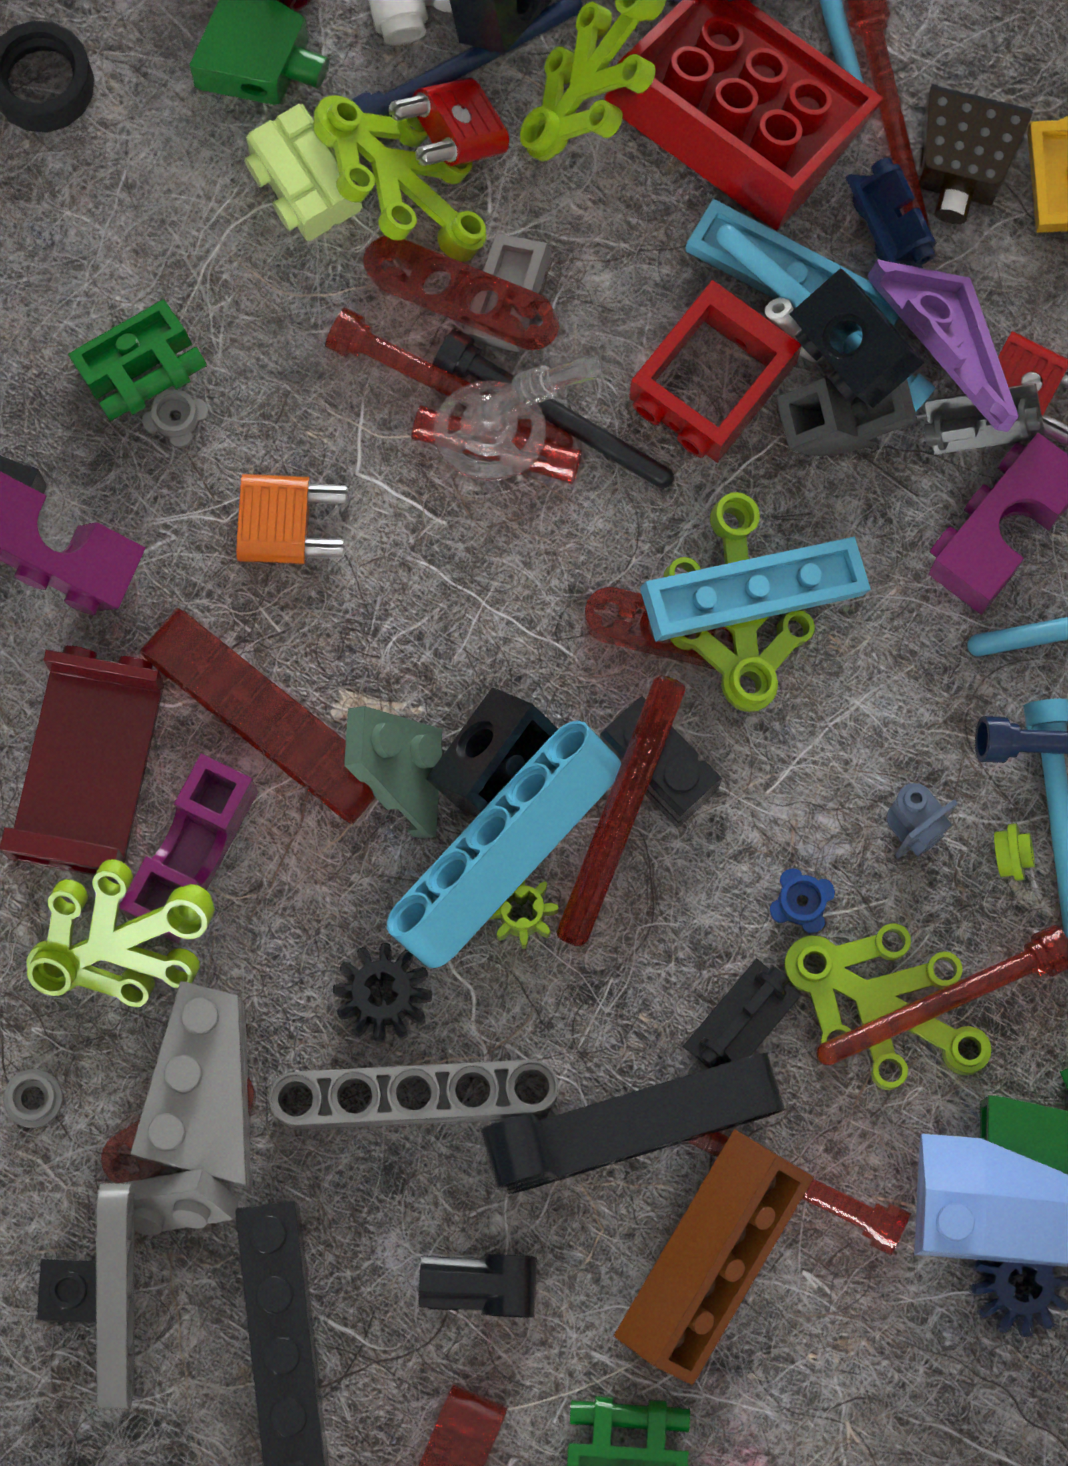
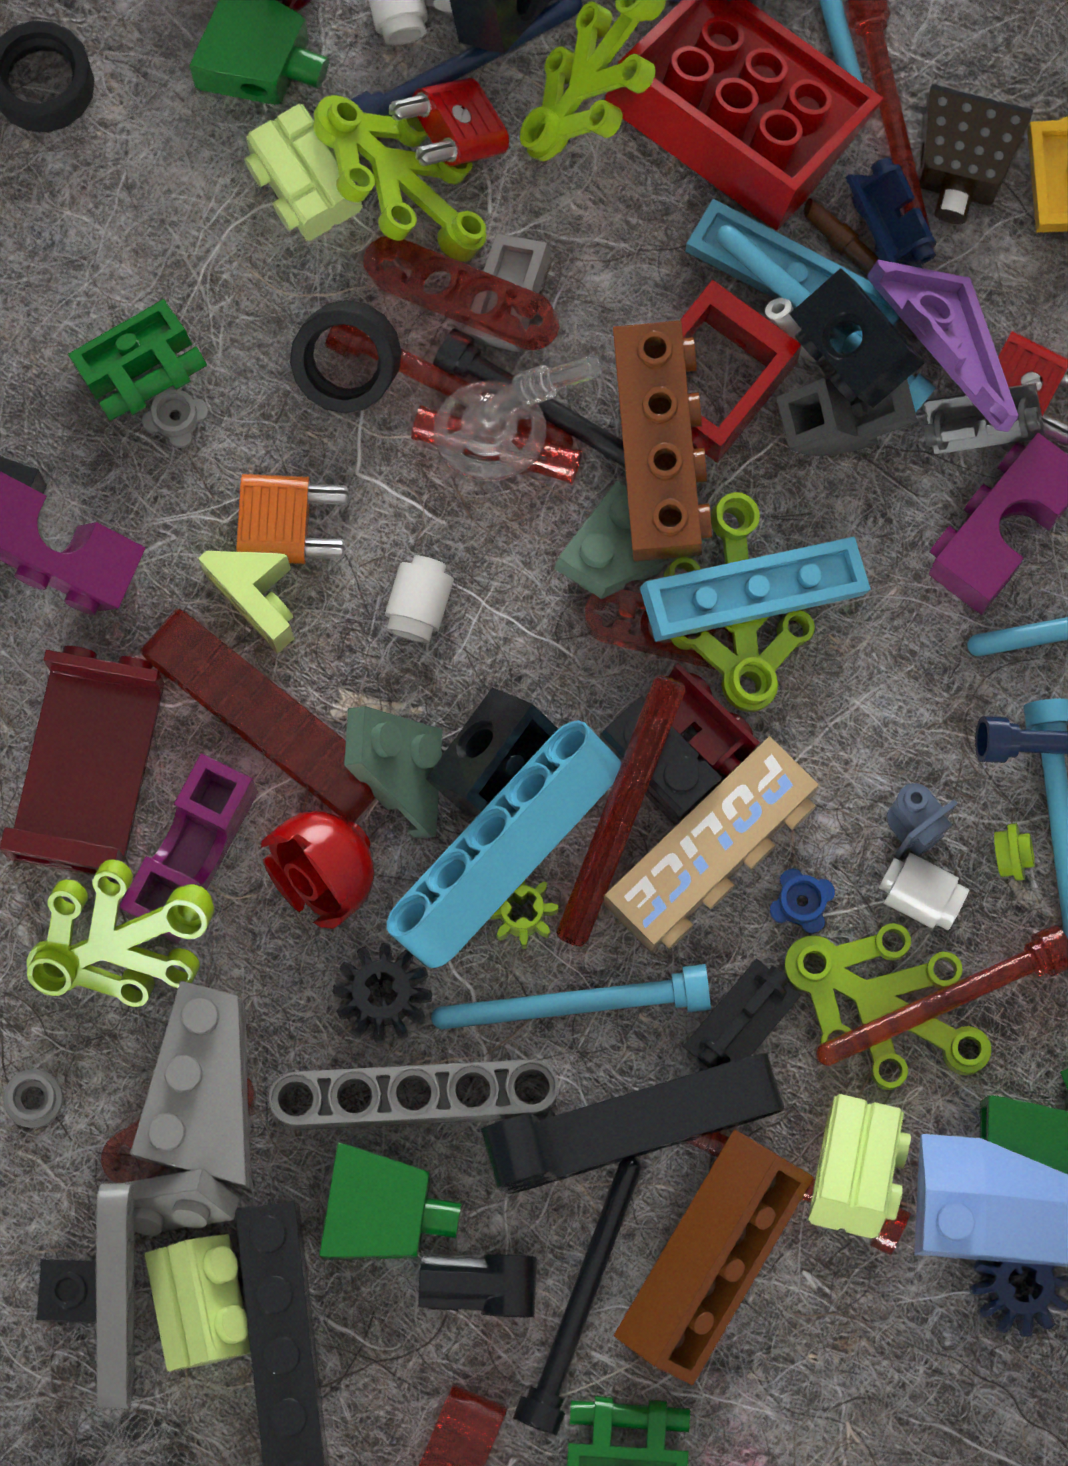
none -> yellowish green brick [144,1234,251,1372]
none -> yellowish green slope [198,551,294,654]
none -> red cylinder [261,811,374,929]
none -> black tyre [290,300,402,413]
none -> green torso [319,1143,462,1260]
none -> white brick [385,555,454,643]
none -> medium azure piece [431,964,711,1029]
none -> black piece [512,1158,641,1436]
none -> sand green wing [554,481,707,599]
none -> tan brick [603,736,819,953]
none -> dark orange brick [613,320,712,562]
none -> dark red hinge [645,663,760,778]
none -> reddish brown piece [803,198,879,277]
none -> yellowish green brick [808,1094,911,1239]
none -> white brick [878,853,969,930]

